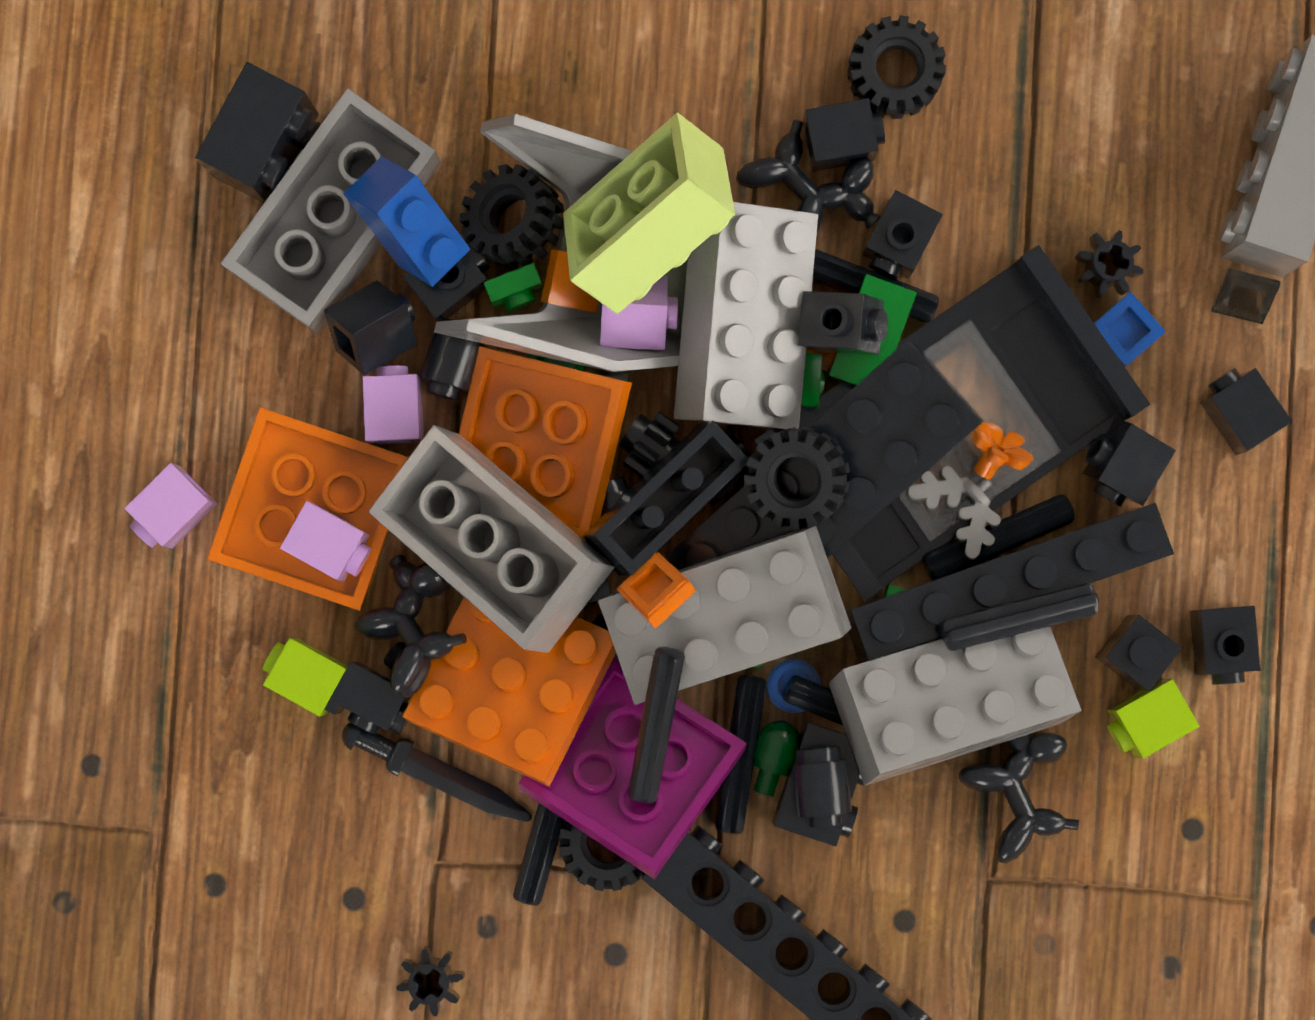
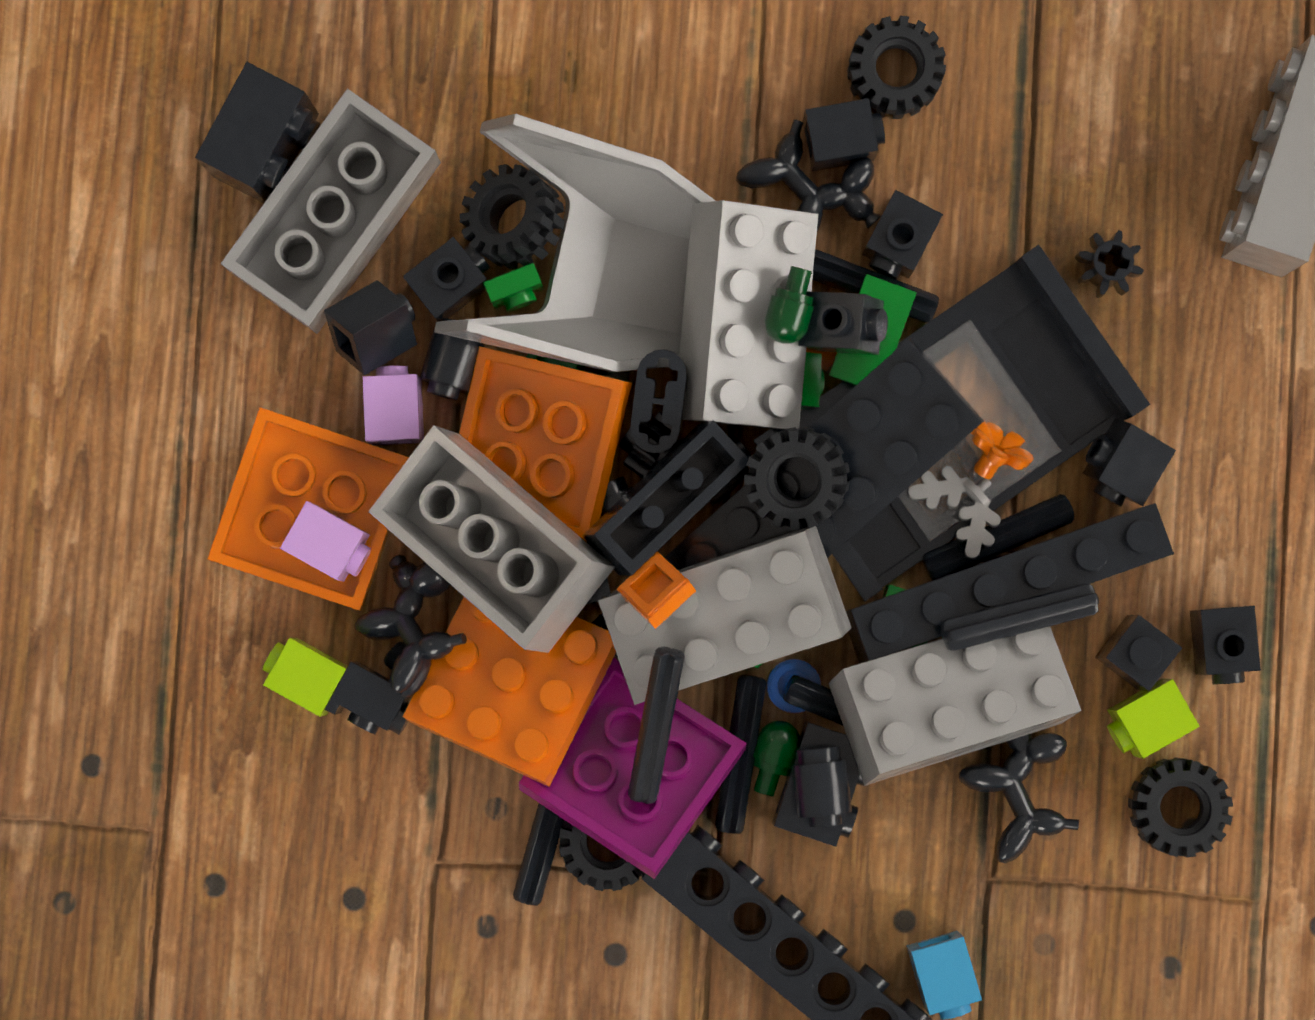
lavender brick [124,463,218,549] -> none
black sword [342,722,532,822] -> none
blue brick [343,156,470,287] -> none
black gear [396,946,465,1017] -> none
orange tile [541,249,599,313] -> none
yellowish green brick [563,112,735,314] -> none
lavender brick [600,275,678,350] -> none
blue plate [1094,292,1166,367] -> none
black brick [1200,368,1292,455] -> none
clear smoke slope [1211,268,1280,324] -> none
none -> black beam [631,349,687,453]
none -> dark green cylinder [765,266,814,344]
none -> dark azure brick [906,931,982,1020]
none -> black tyre [1128,758,1233,858]

